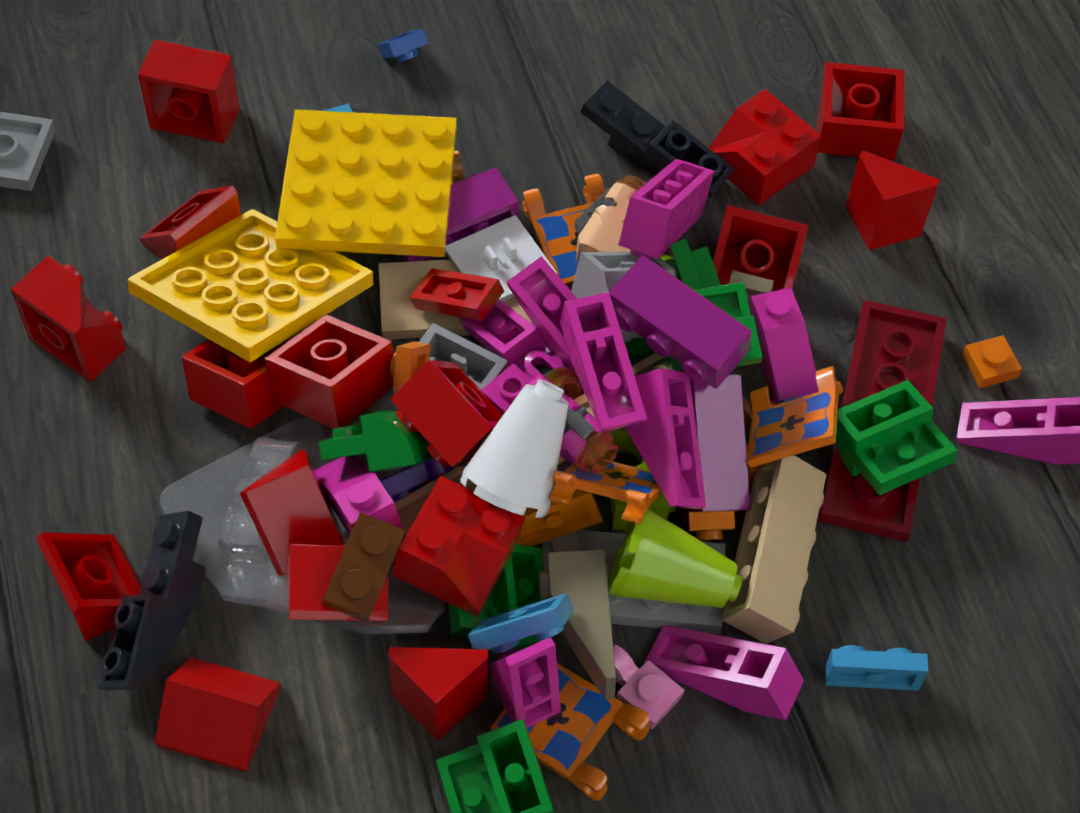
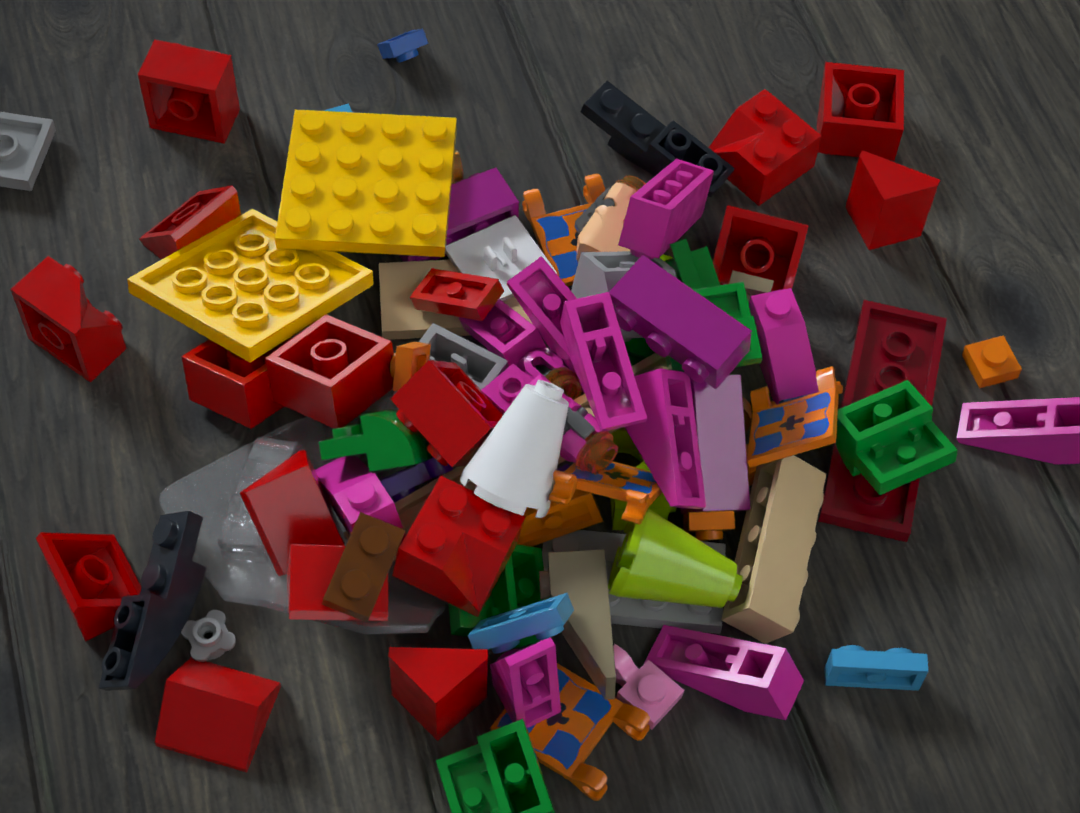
none -> light grey plate [181,610,236,662]

